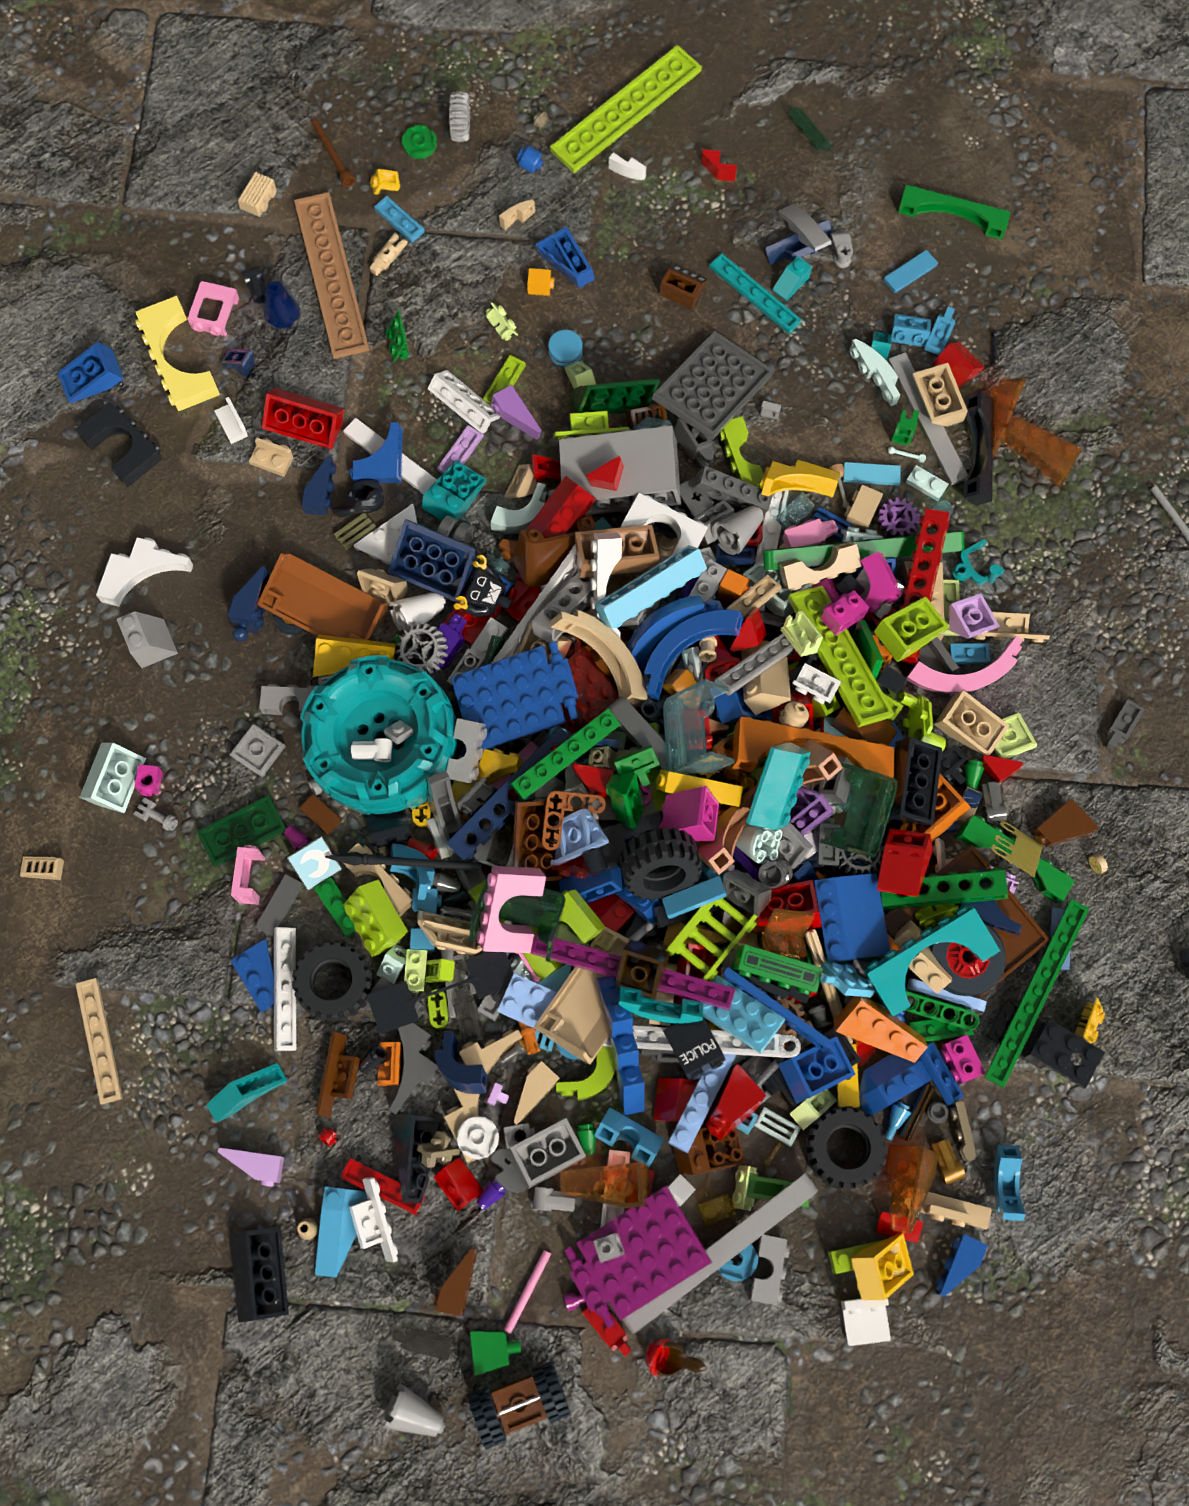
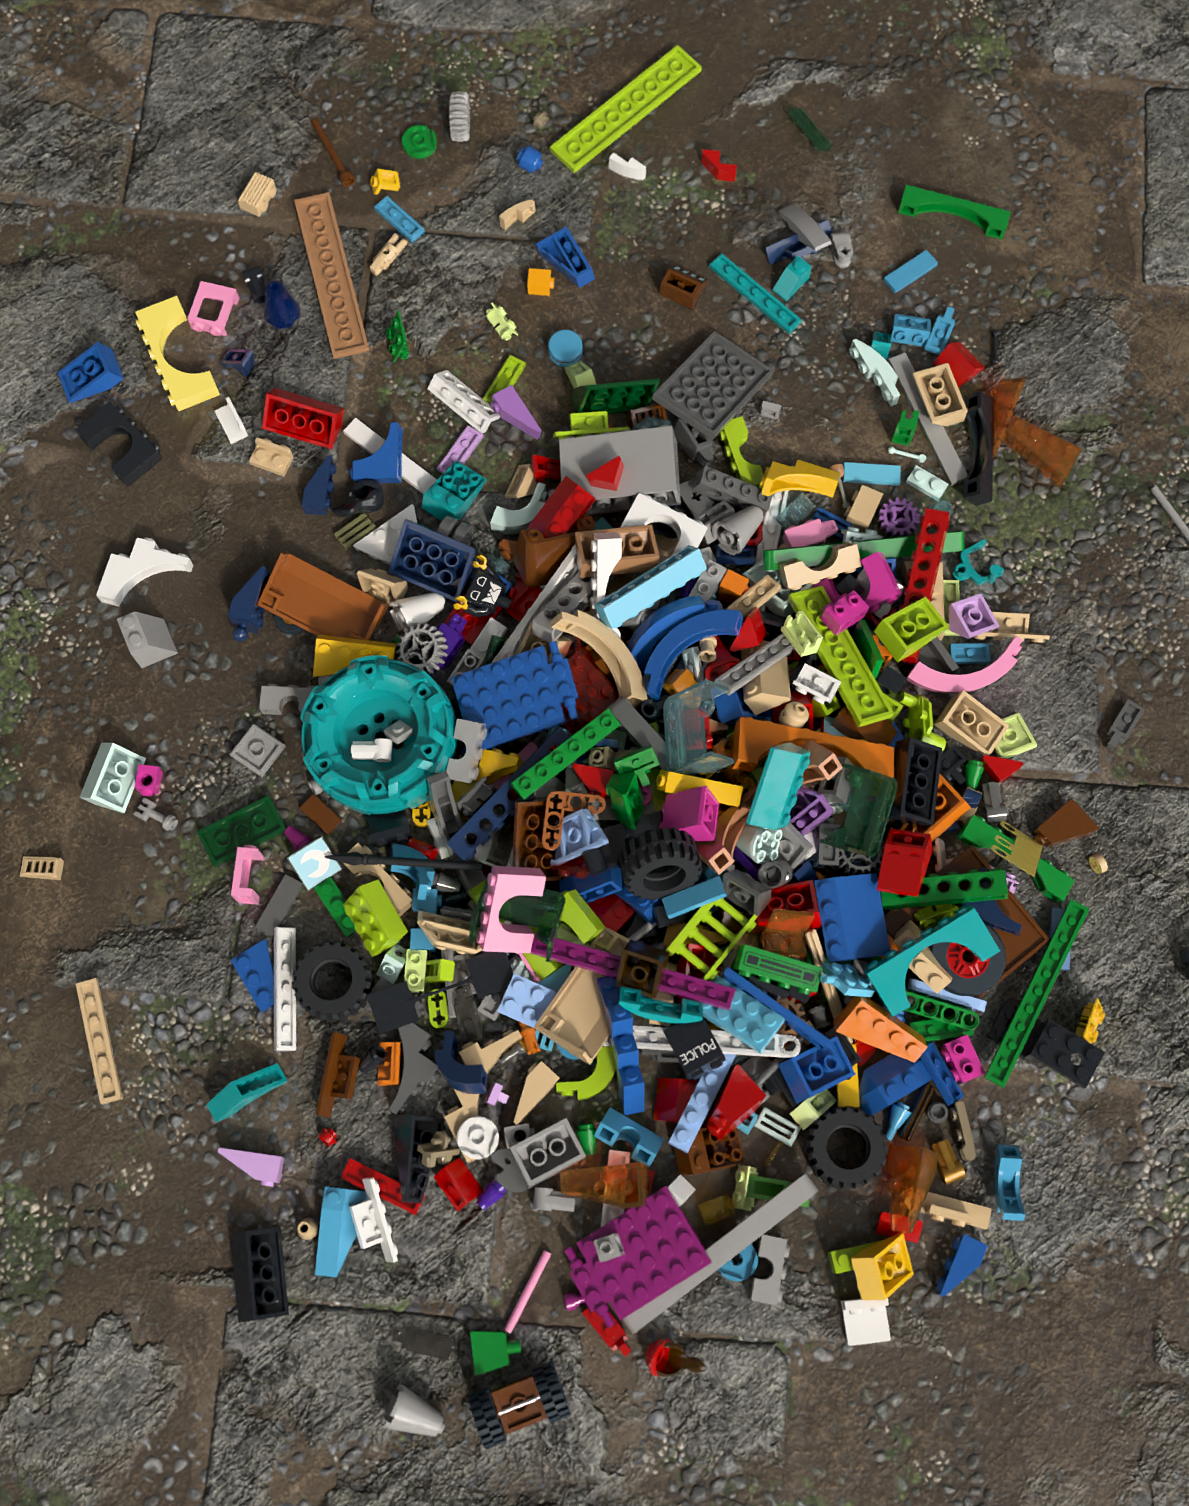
reddish brown slope [433,1248,478,1316] -> none

